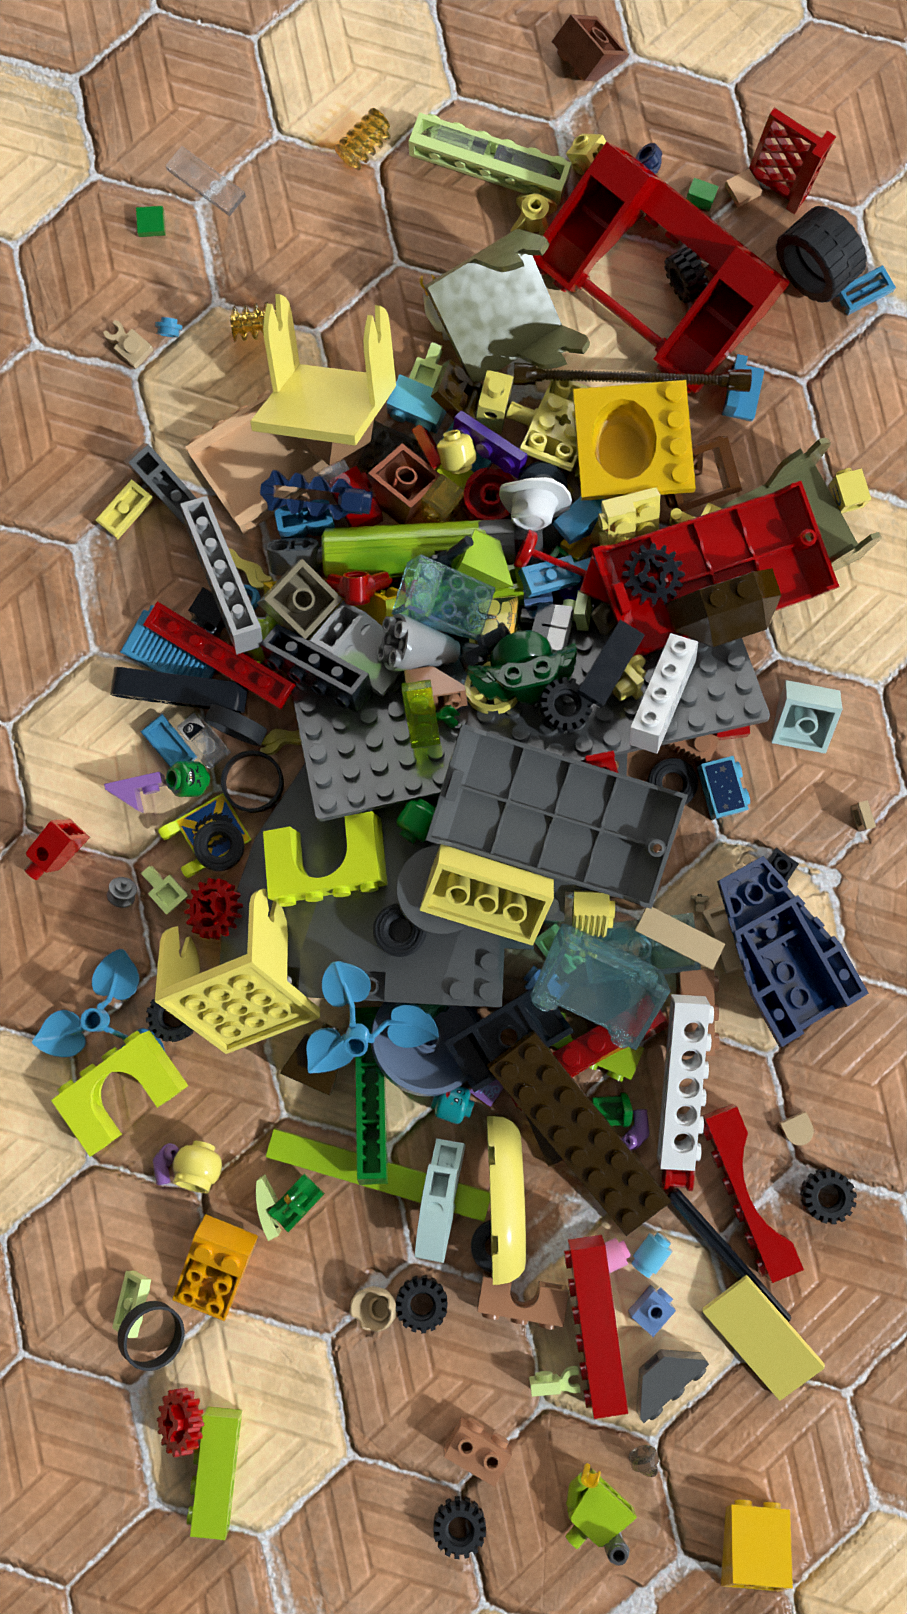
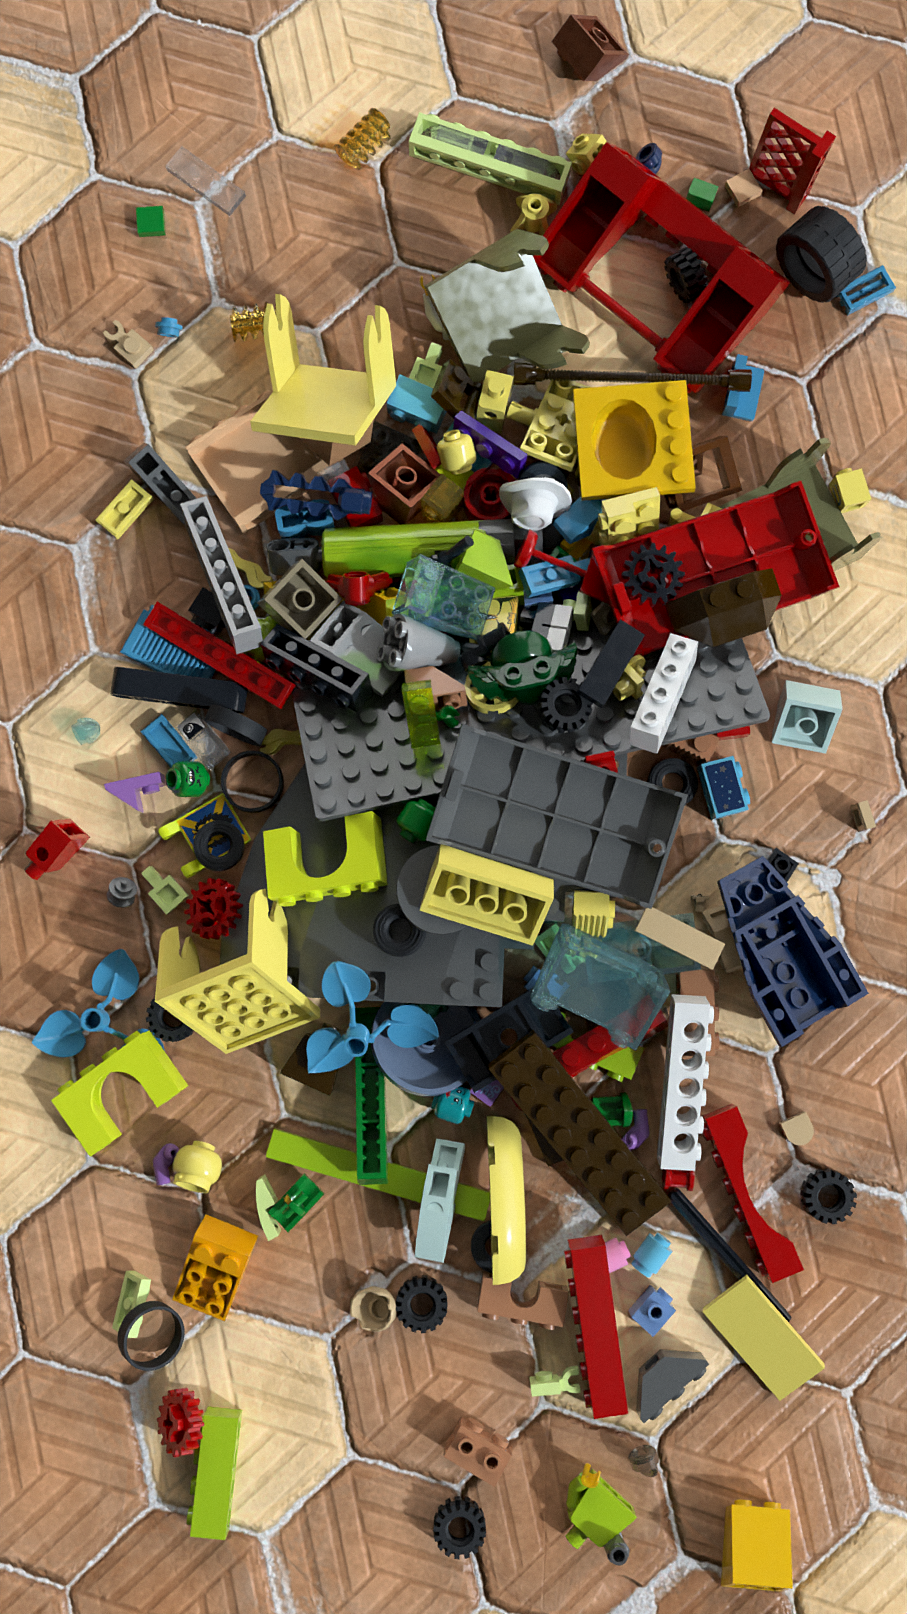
none -> clear light blue plate [71,718,100,745]

